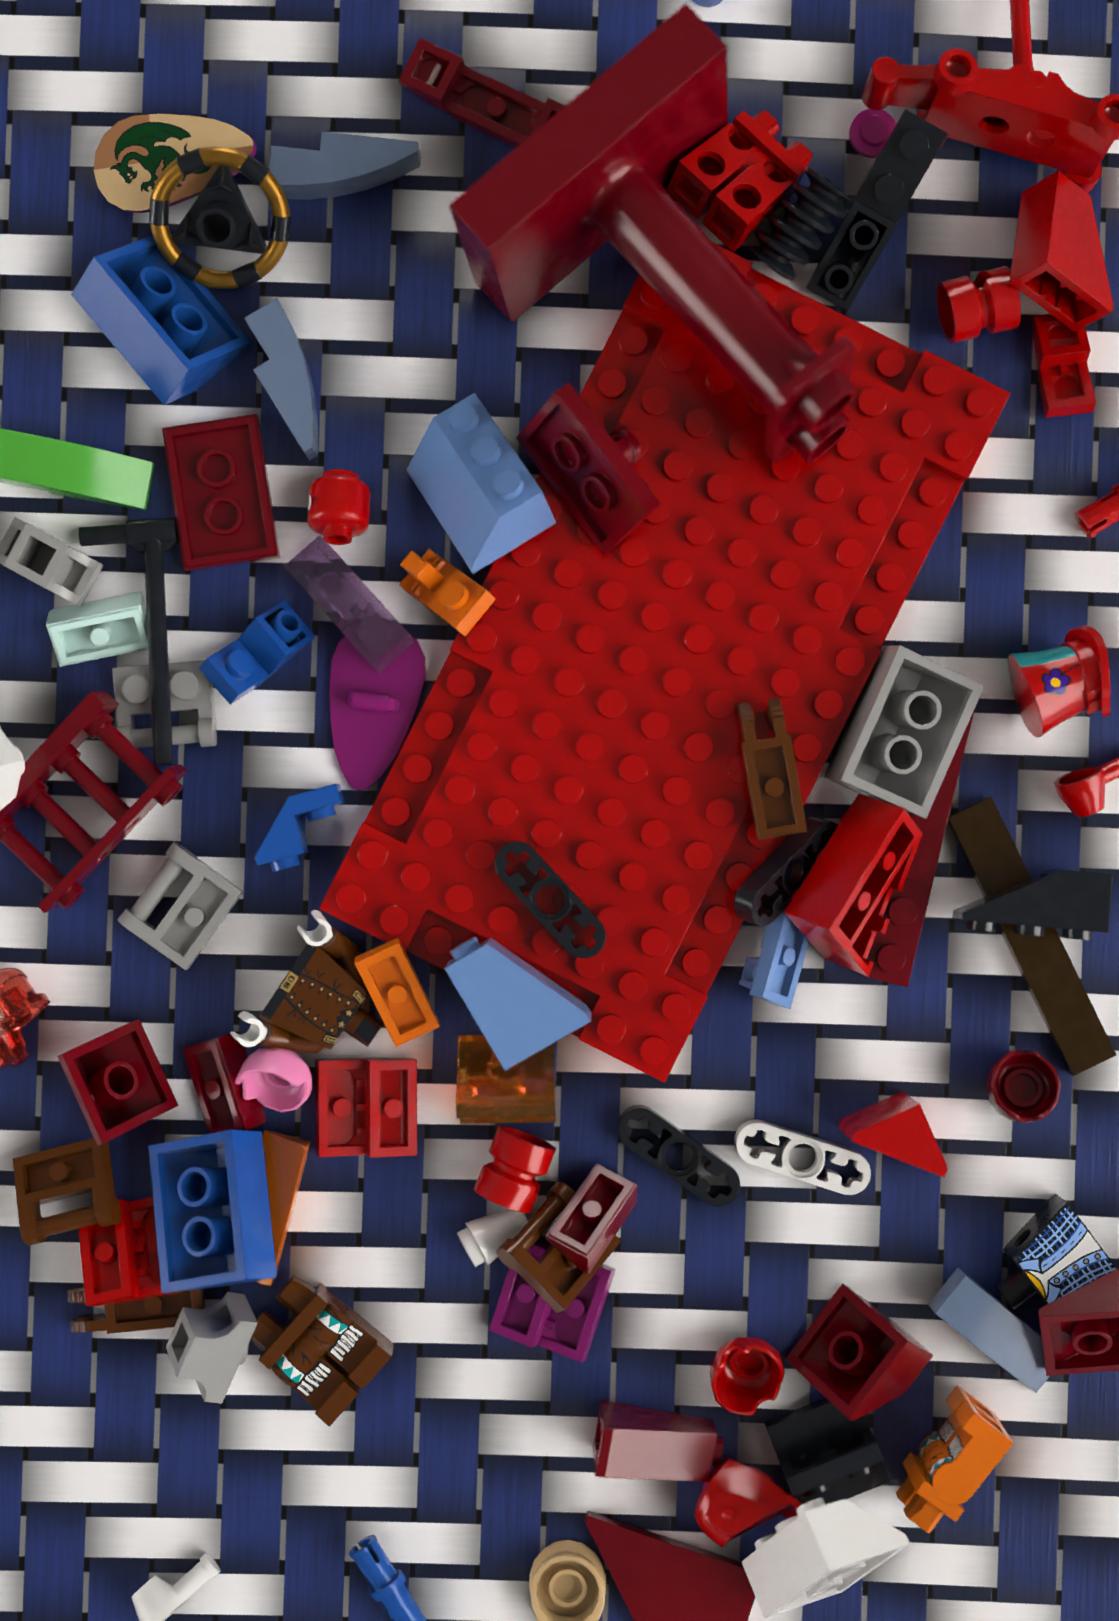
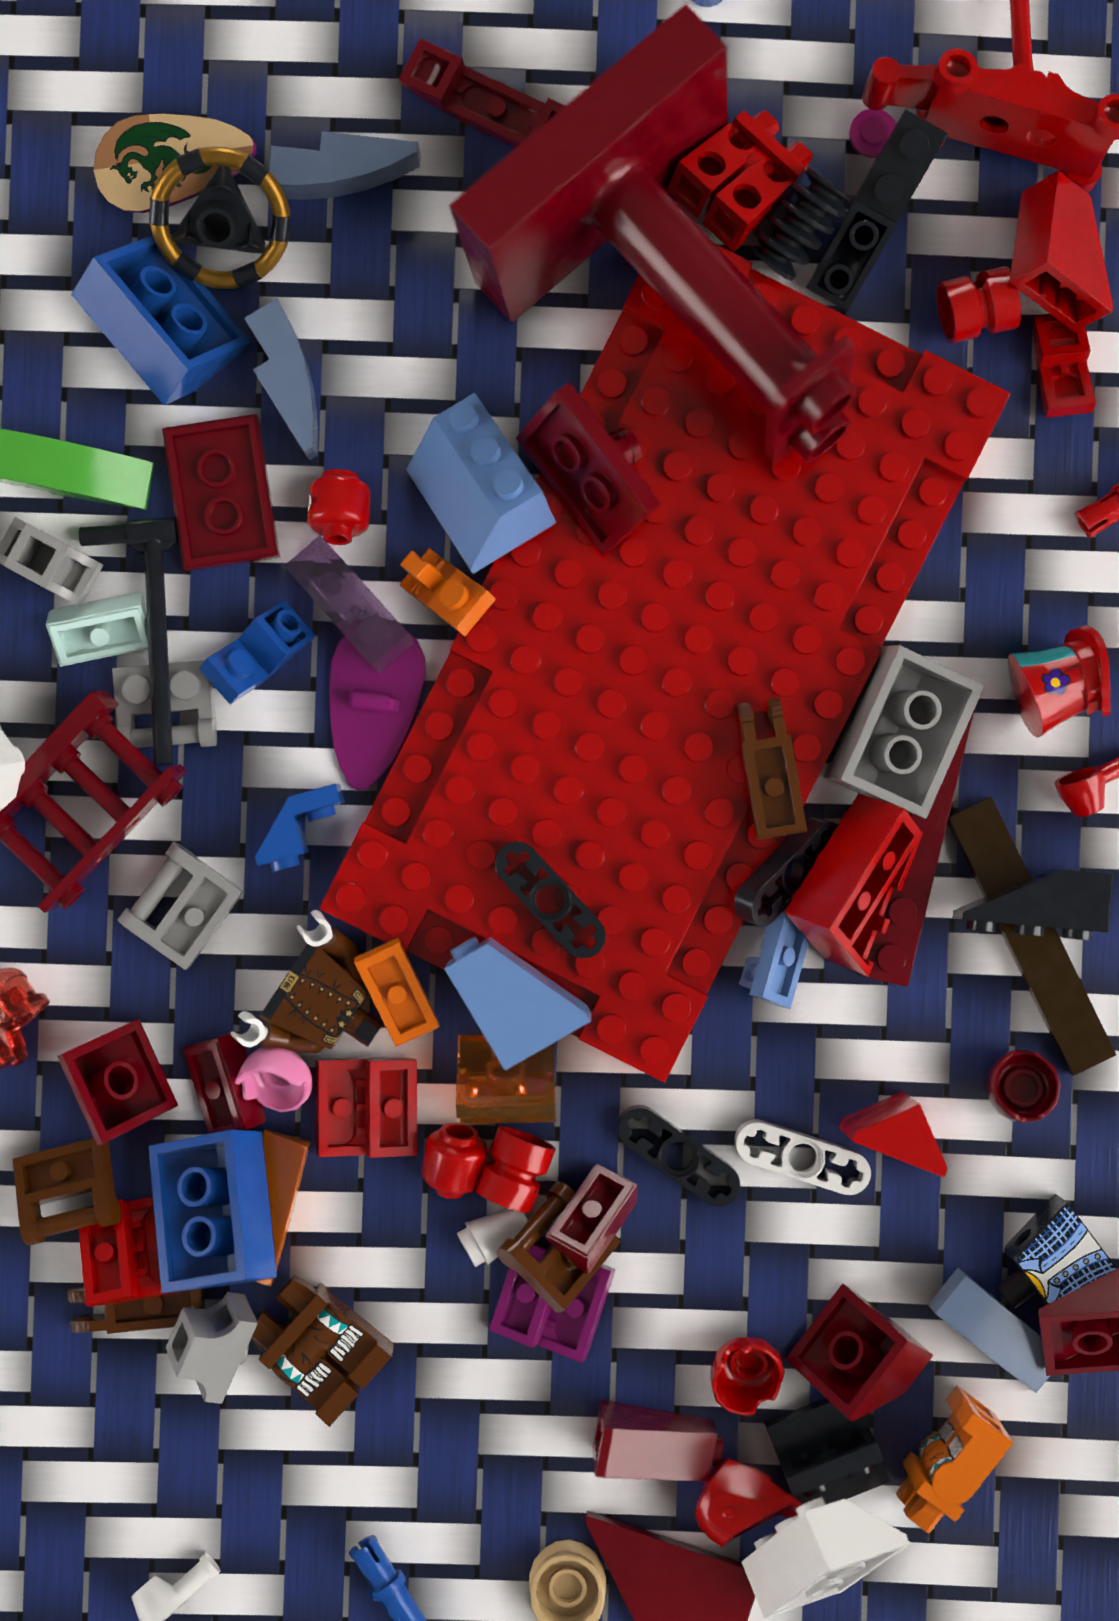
none -> red head [421,1123,488,1199]

